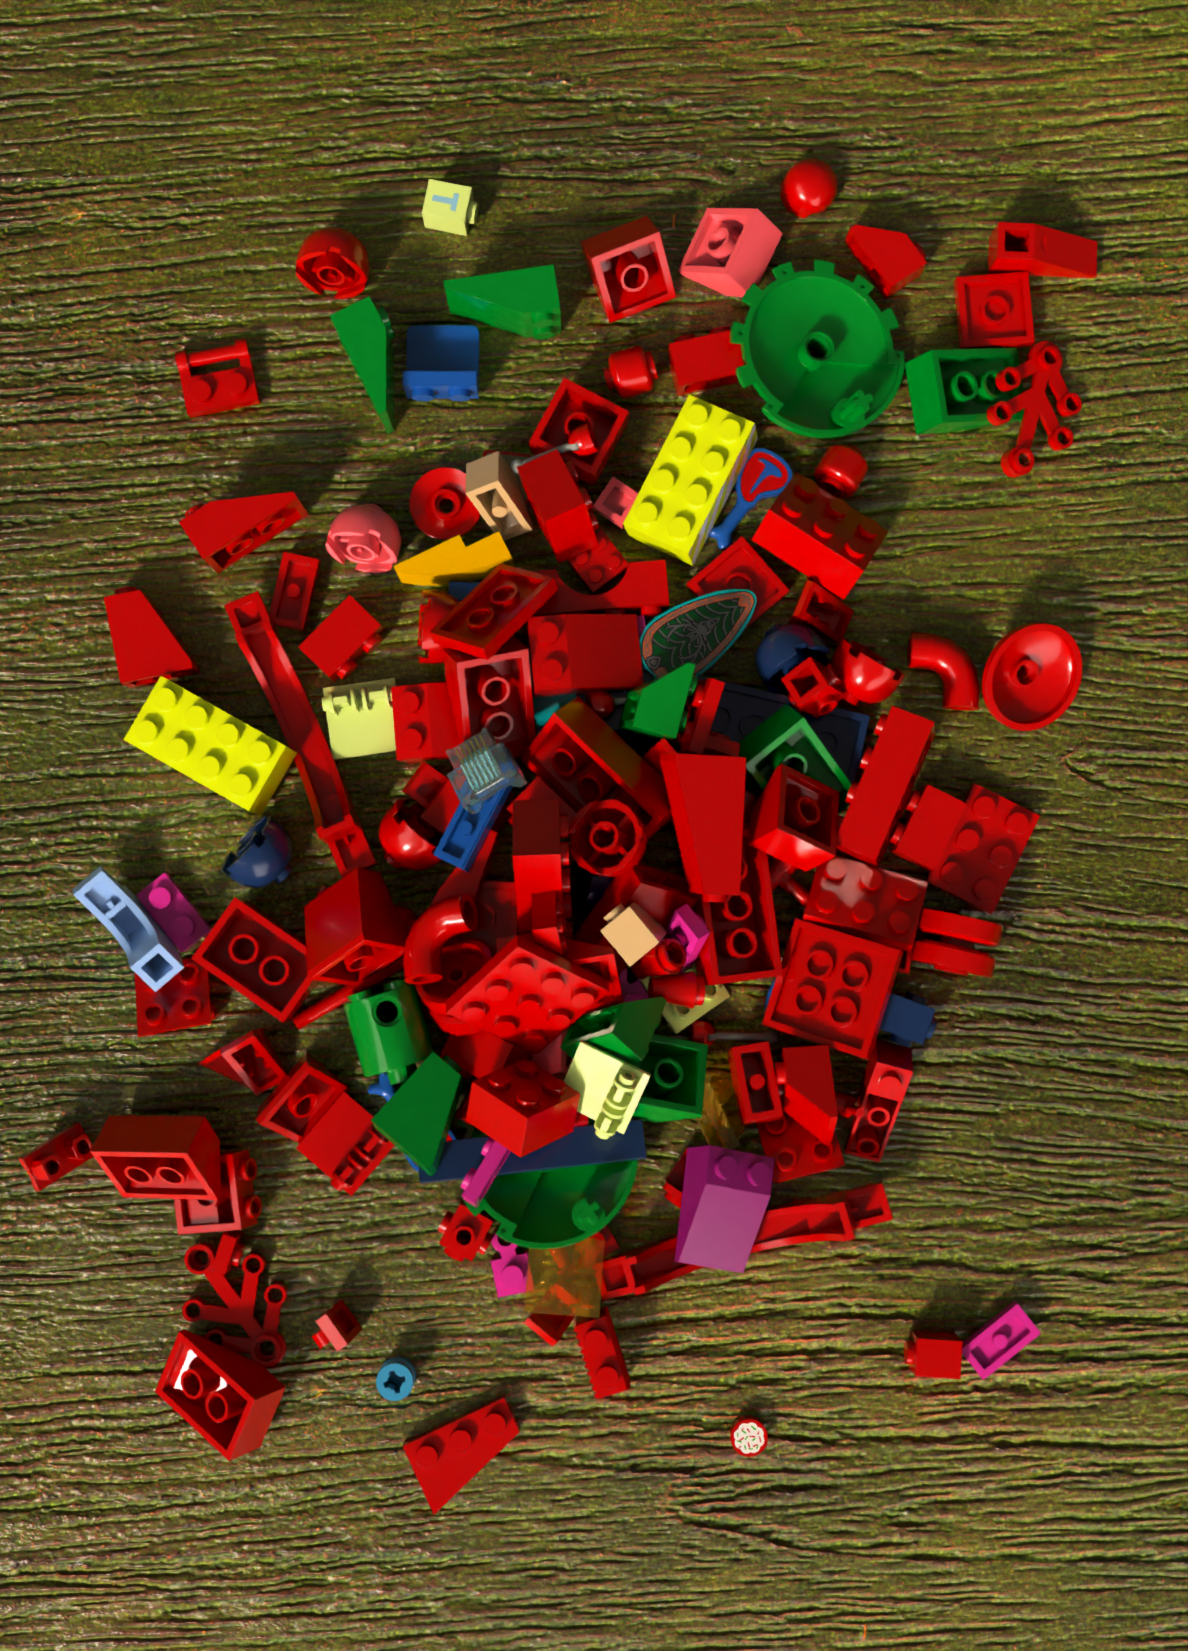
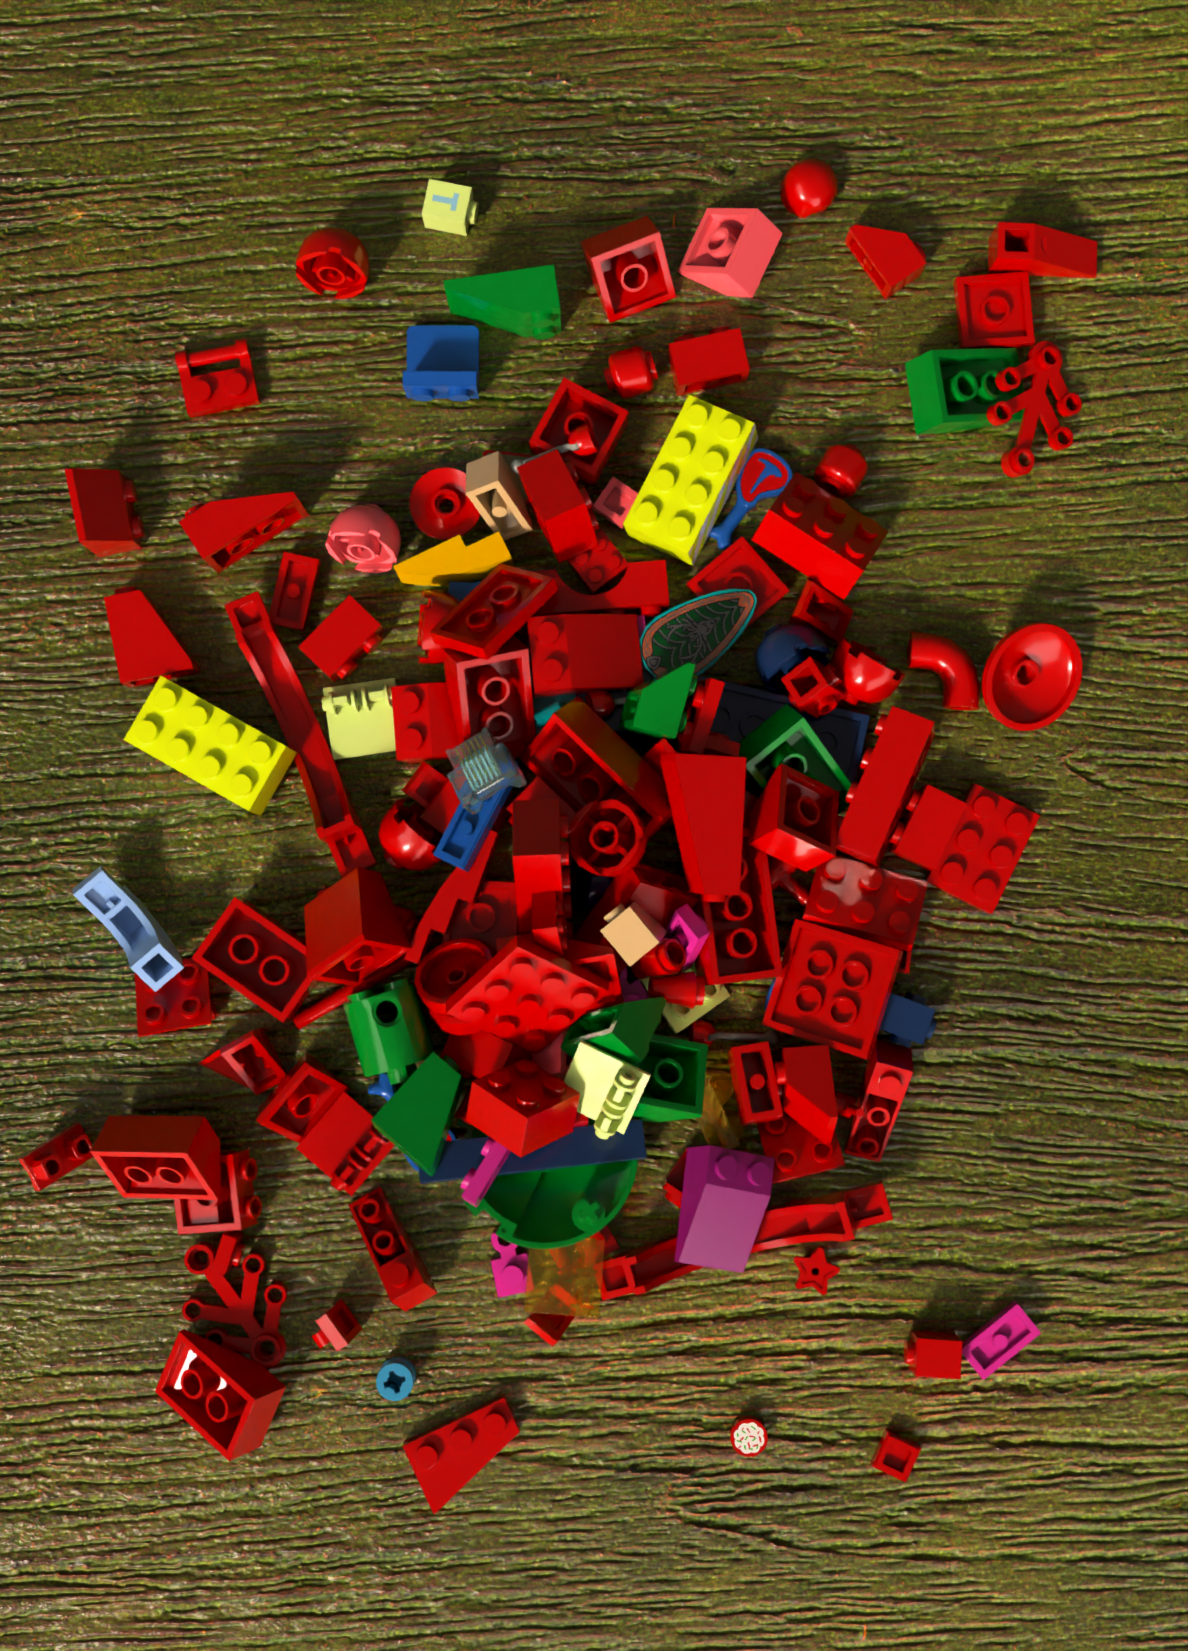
dark pink plate [136,872,212,953] -> none
dark blue cylinder [221,815,293,889] -> none
green slope [329,296,395,434] -> none
red cylinder [403,893,478,985] -> none
red brick [437,1199,494,1262] -> none
red brick [573,1307,631,1399] -> none
green piece [730,260,905,438] -> none
red wheel [911,909,1003,978] -> none
none -> red slope [65,468,144,558]
none -> red slope [348,1187,438,1312]
none -> red plate [793,1246,840,1295]
none -> red tile [870,1429,921,1482]

